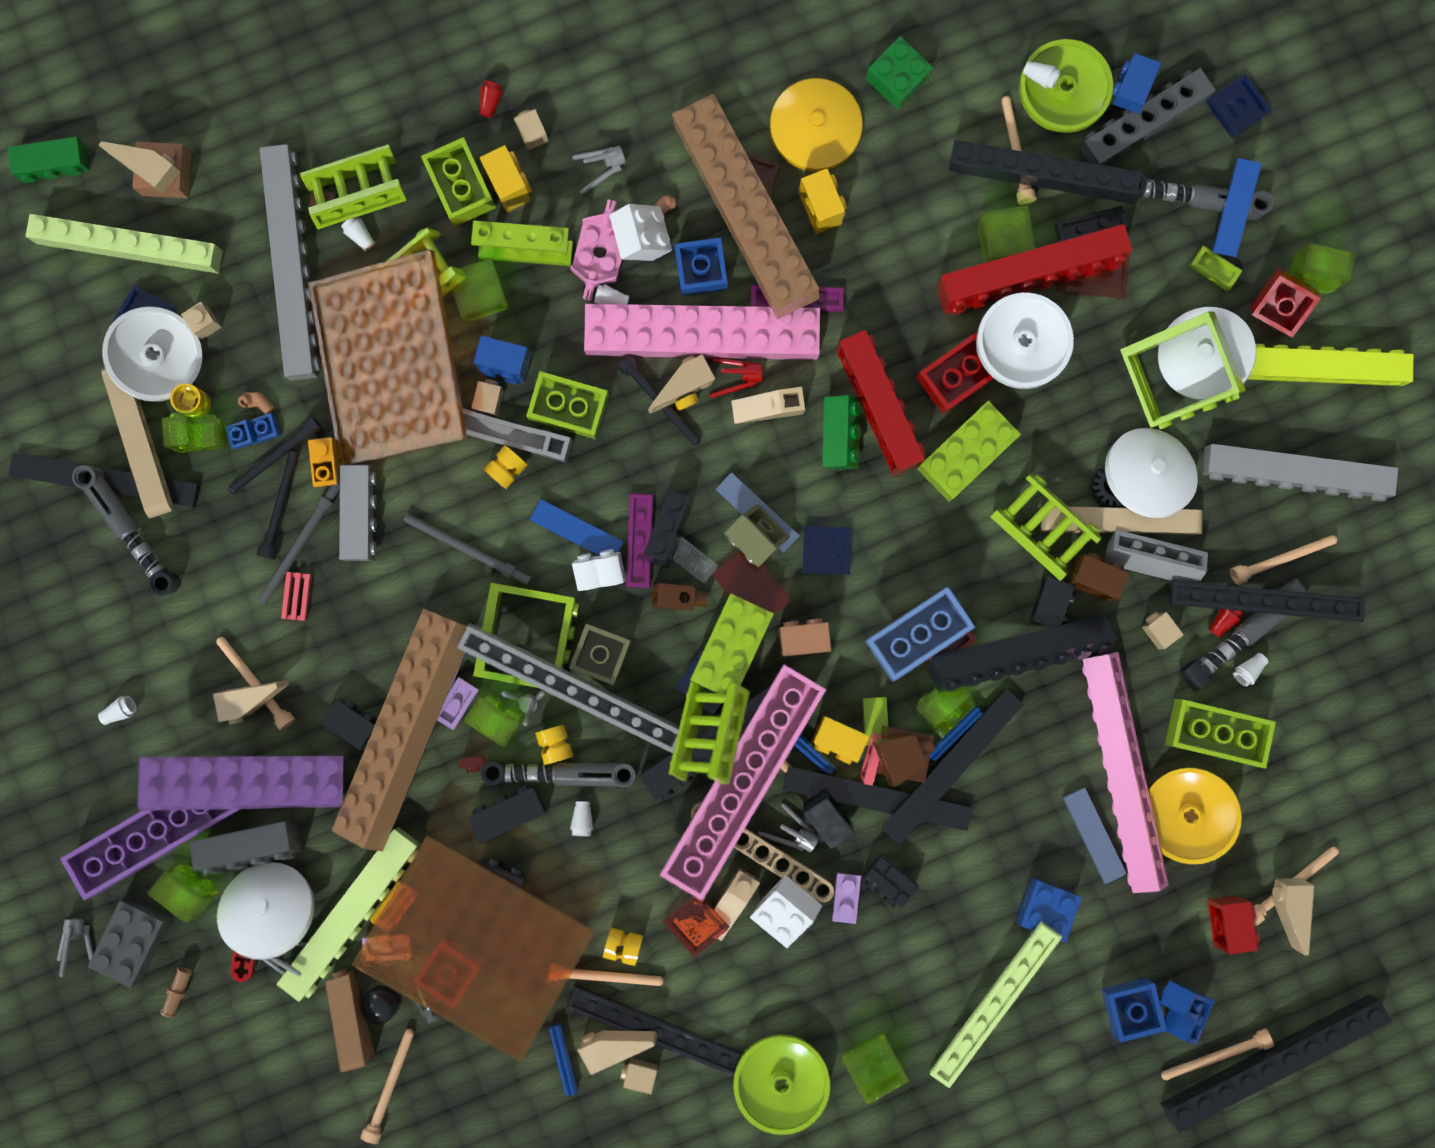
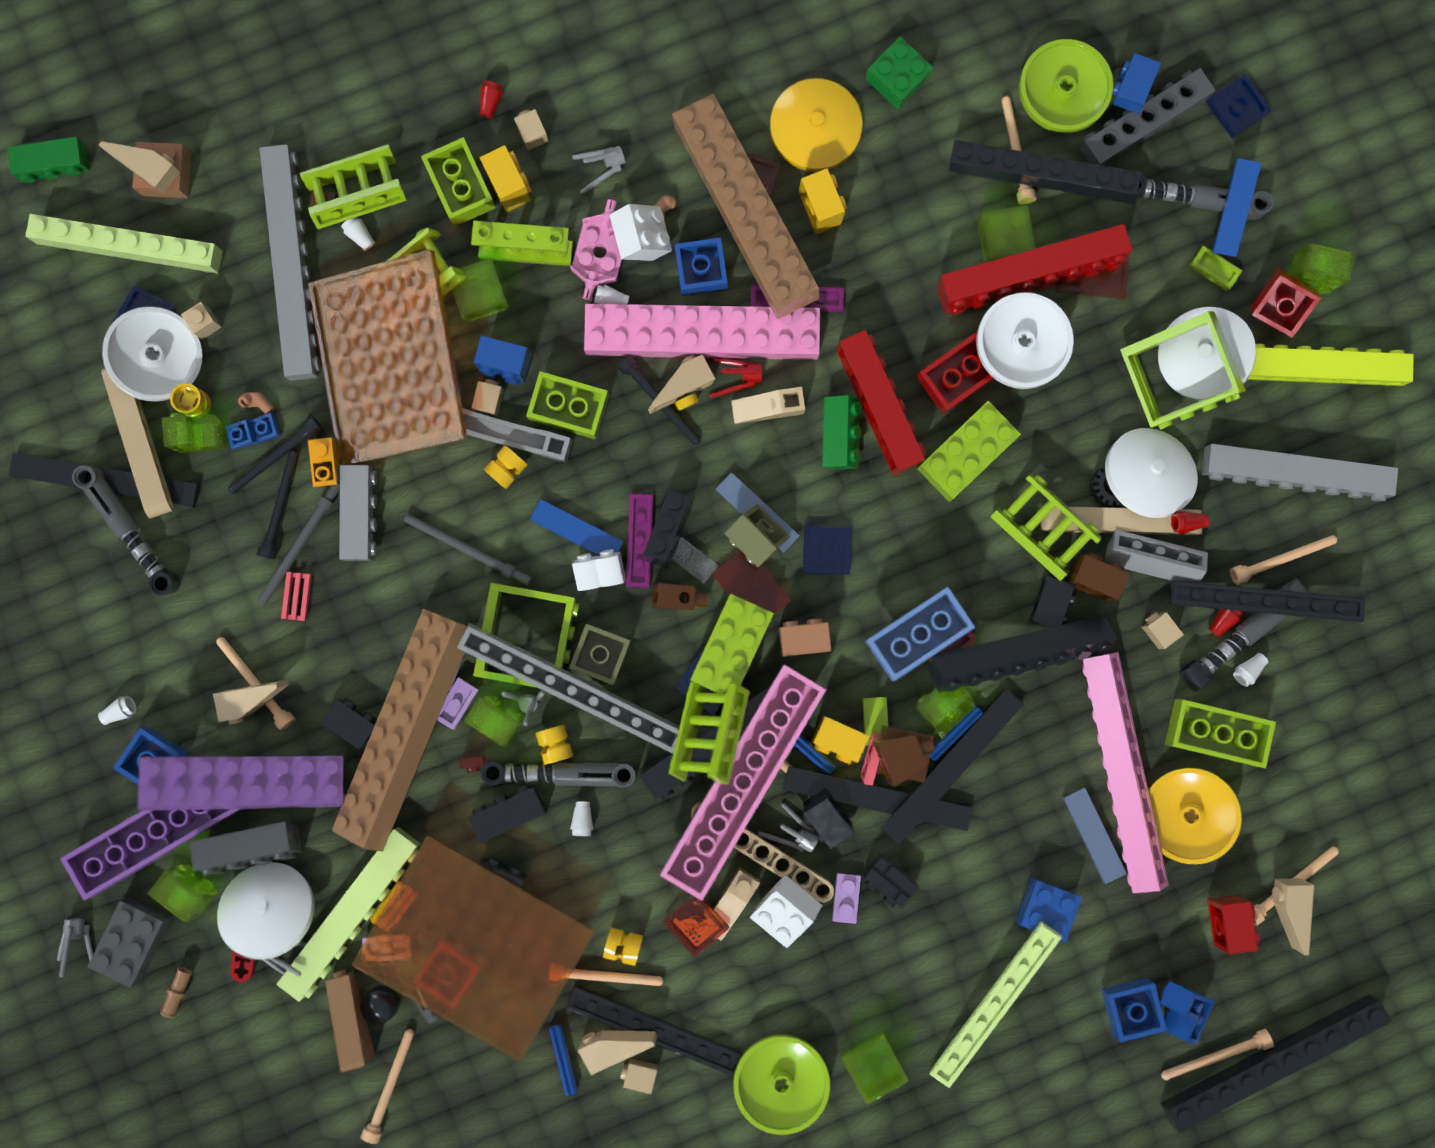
white cone [1023,61,1060,89] -> none
black tile [1054,205,1129,242] -> none
none -> blue brick [113,727,189,785]
none -> red cone [1171,511,1209,534]

